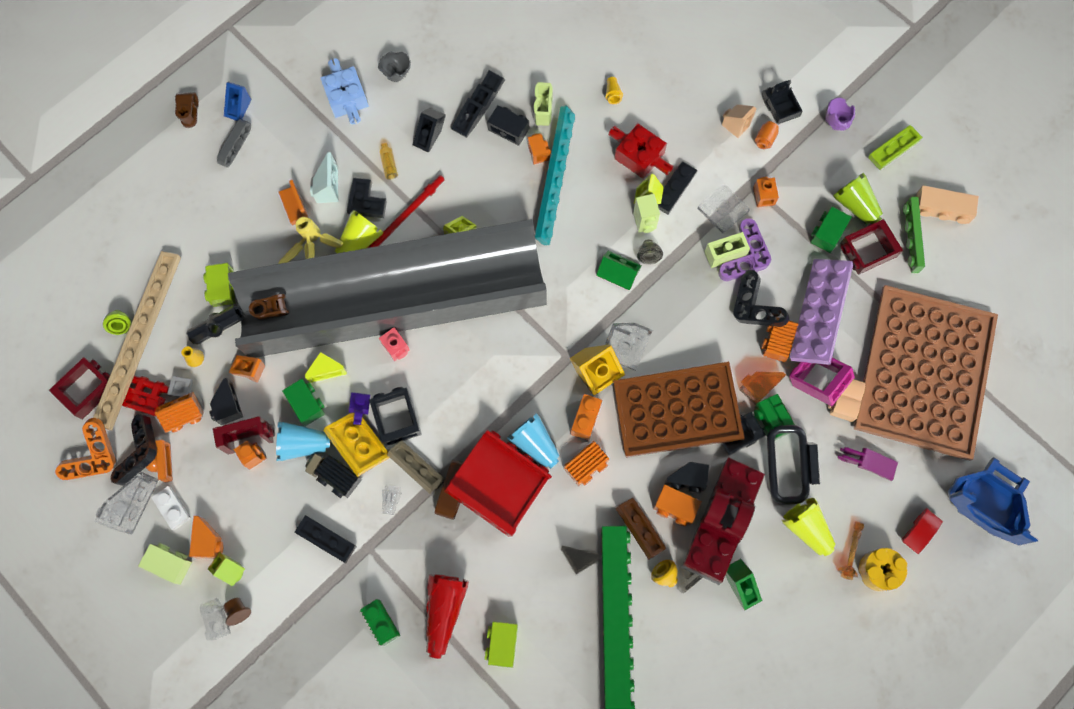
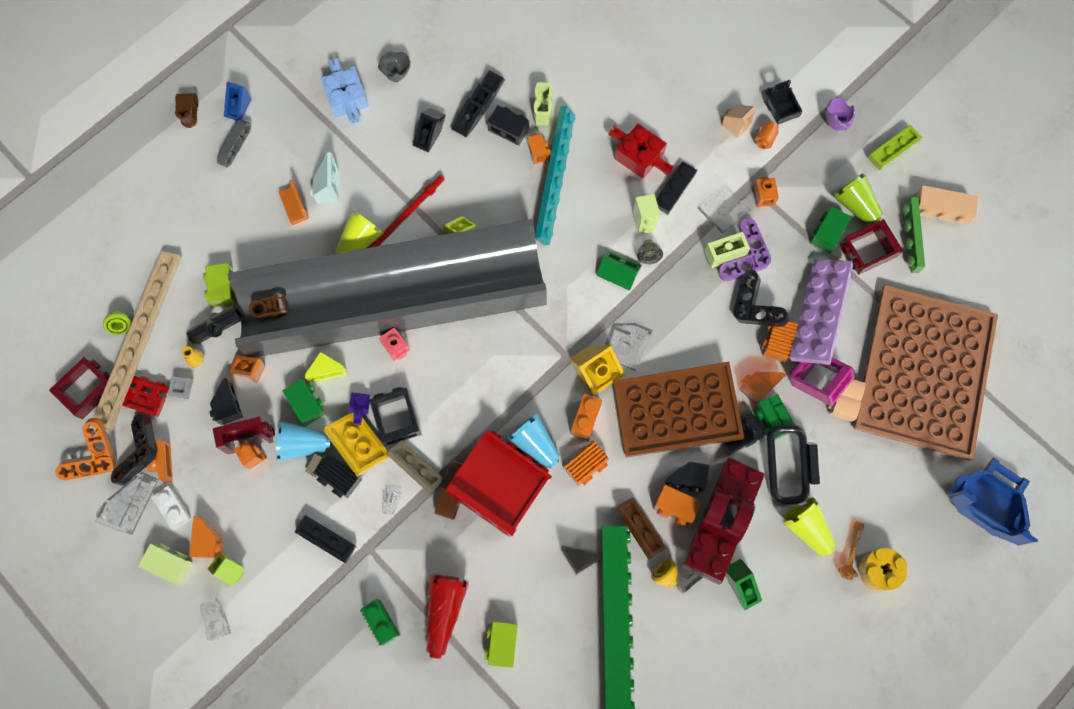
orange brick [155,392,204,432] -> none
reddish brown piece [223,598,251,626] -> none
light yellow plant [278,217,343,264] -> none
black plate [347,178,387,218] -> none
clear yellow cylinder [379,143,398,179] -> none
yellow cone [605,77,623,104] -> none
neon yellow slope [634,174,664,204] -> none
magenta arm [838,447,898,481] -> none
red slope [901,508,943,555] -> none

